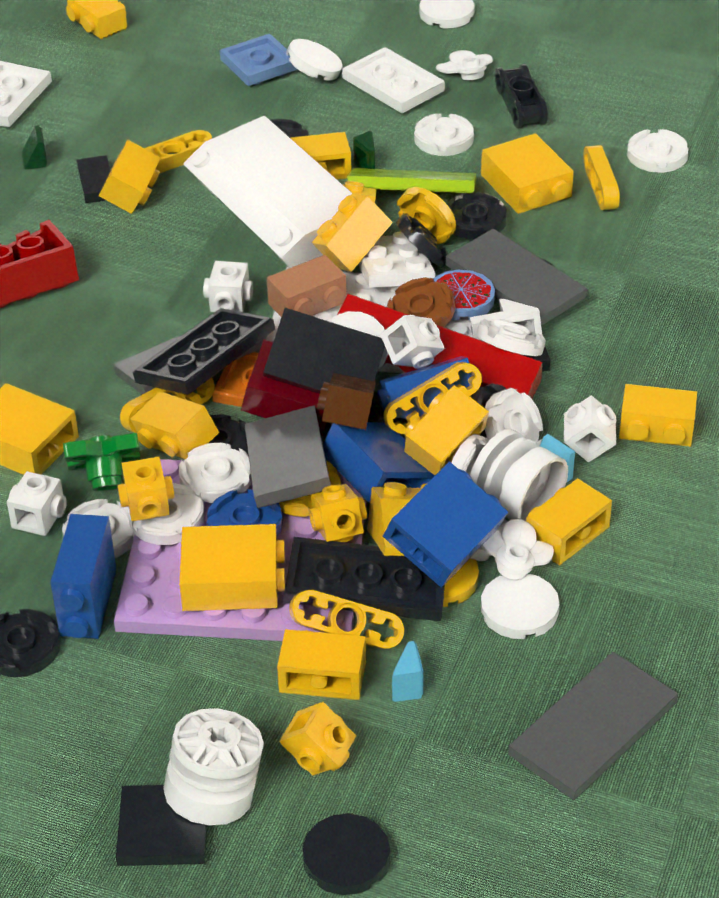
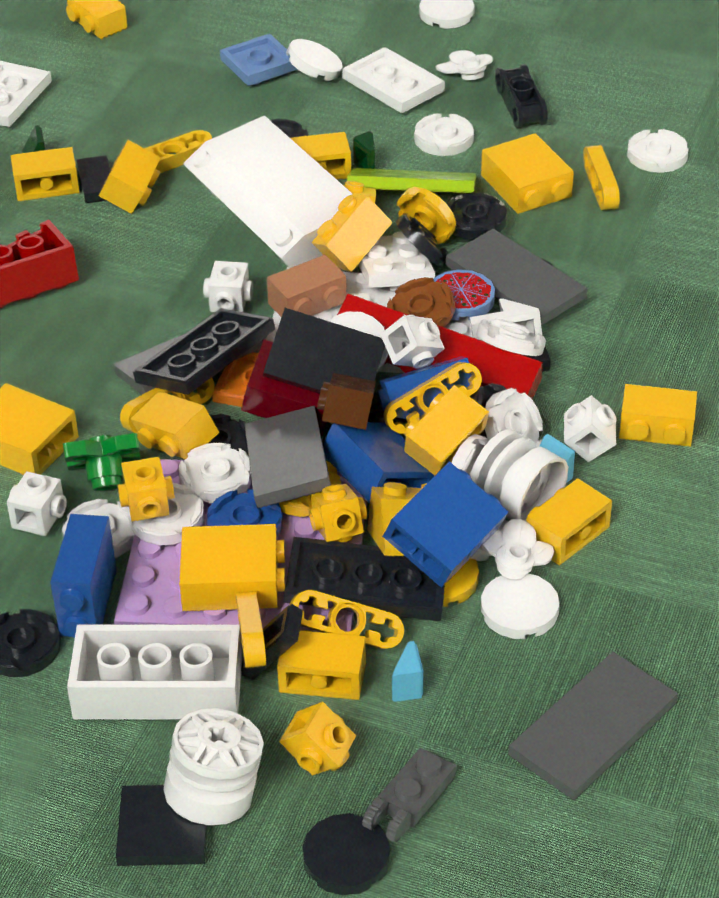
none -> yellow brick [10,147,79,201]
none -> white brick [67,625,242,719]
none -> yellow beam [236,591,266,668]
none -> black tile [241,604,303,680]
none -> dark grey hinge [362,748,457,842]

